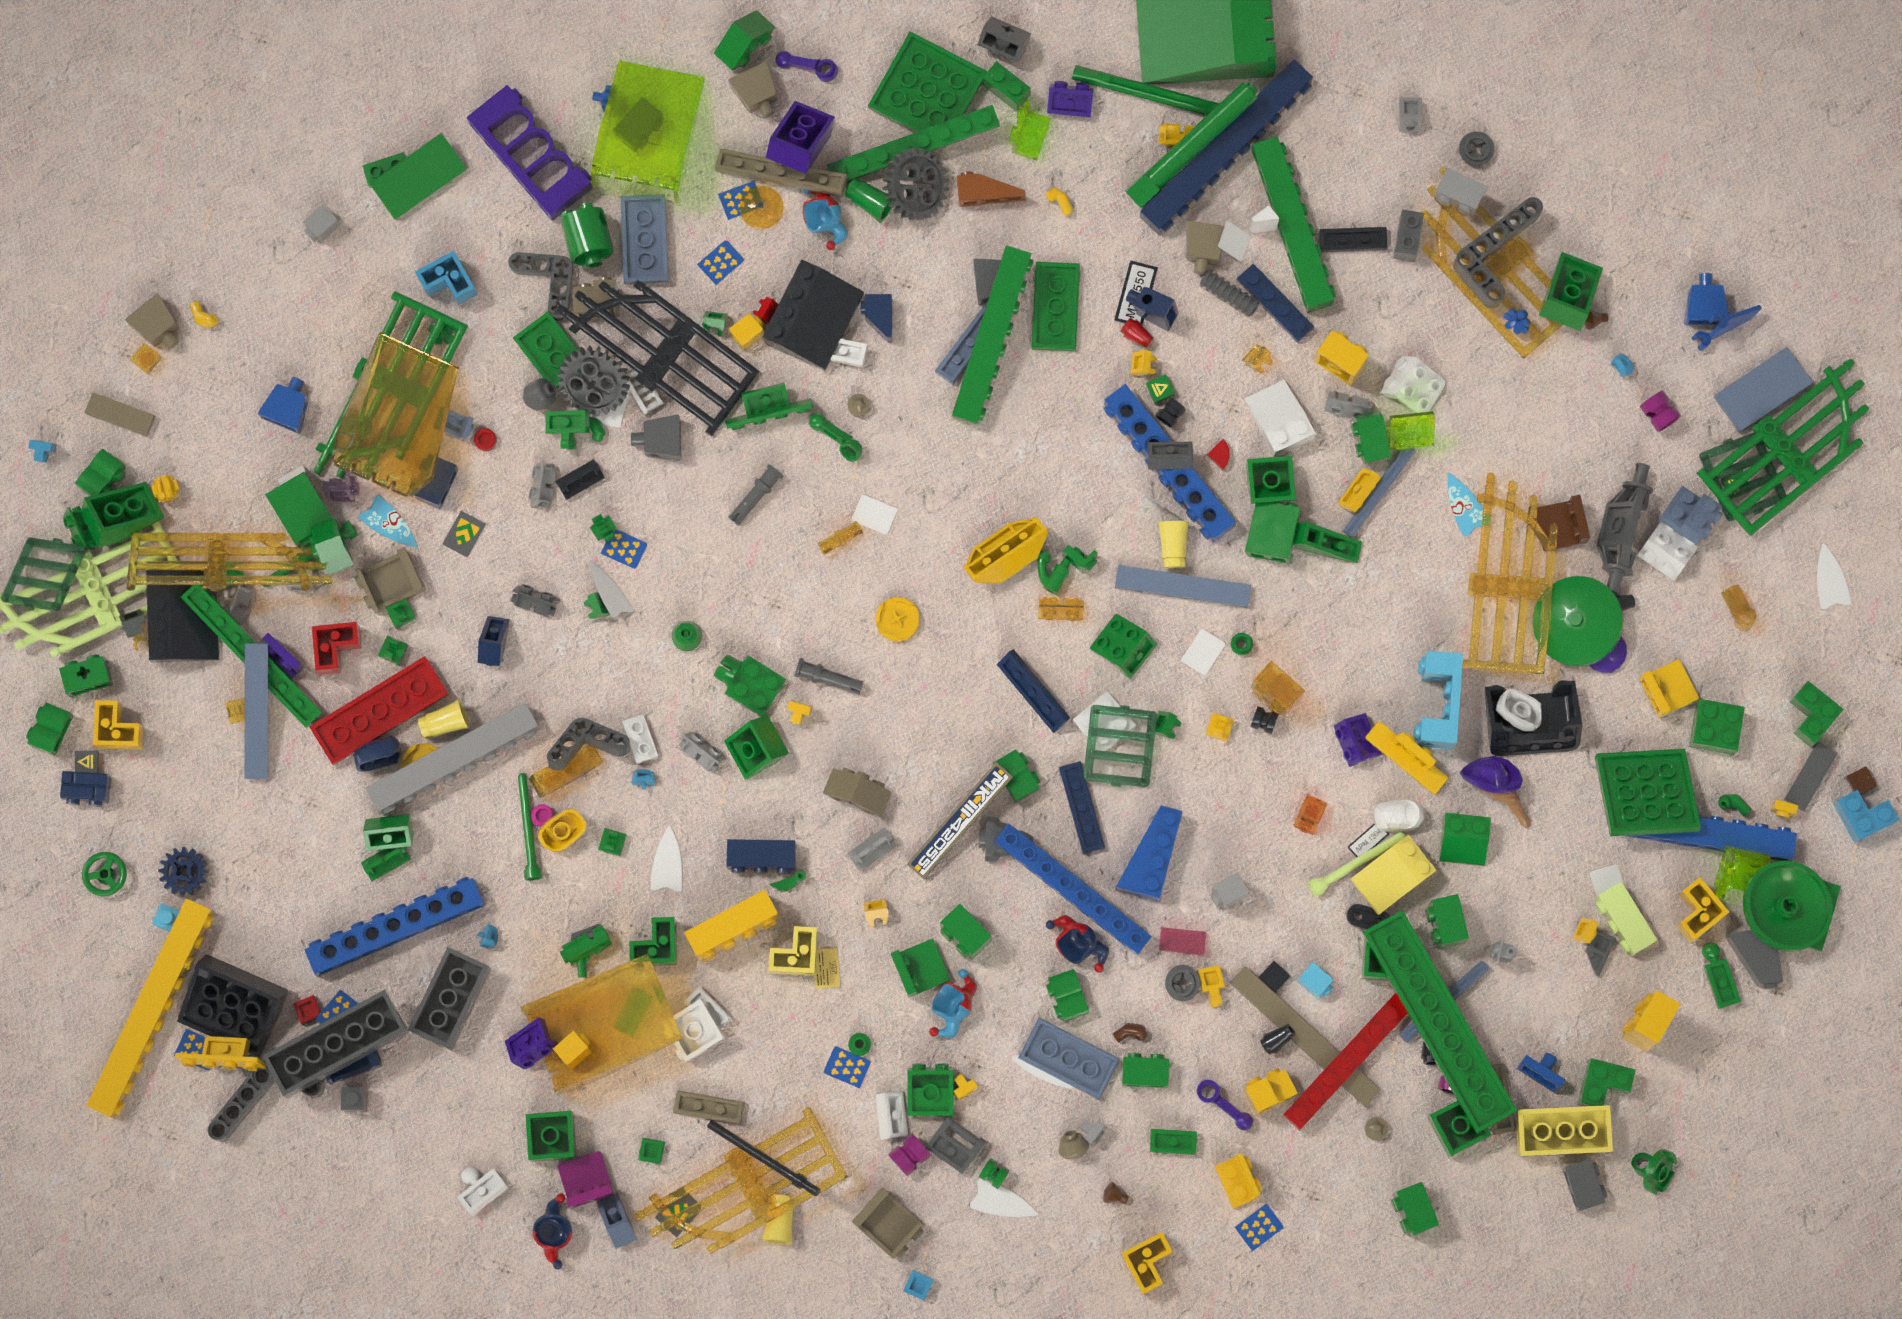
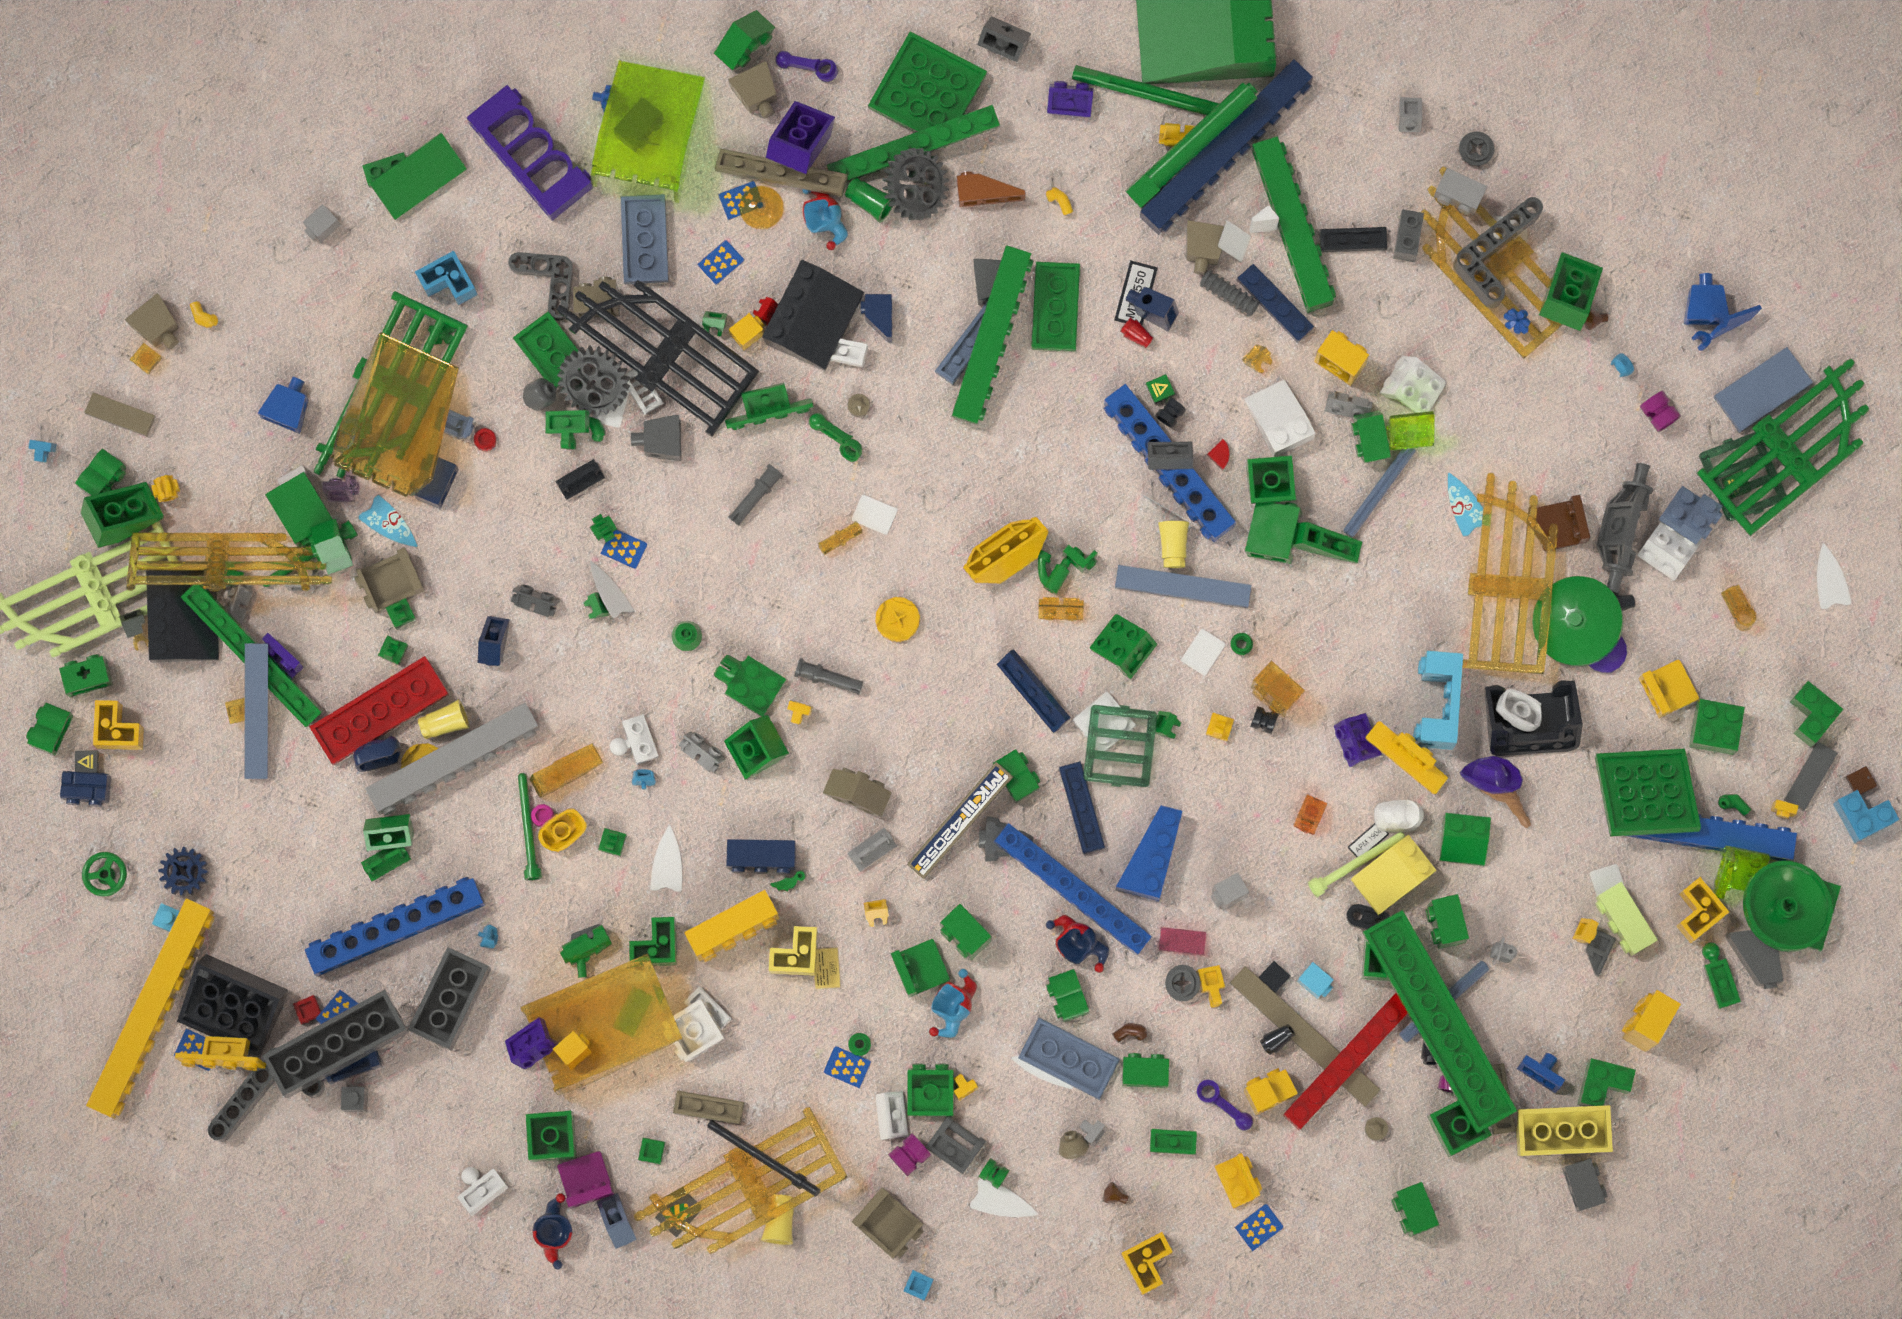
clear green bar [1,537,86,611] -> none
green hinge [63,506,97,555] -> none
red brick [312,622,362,675] -> none
dark grey sticker [443,511,486,557] -> none
light grey hinge [529,460,556,509] -> none
dark grey beam [547,718,630,771] -> none
green cylinder [560,203,614,268] -> none
green brick [983,61,1031,112] -> none
clear neon green bracket [1009,100,1051,161] -> none
yellow tile [1130,349,1157,376] -> none
yellow plate [1338,468,1381,513] -> none
green tile [1631,1149,1677,1195] -> none

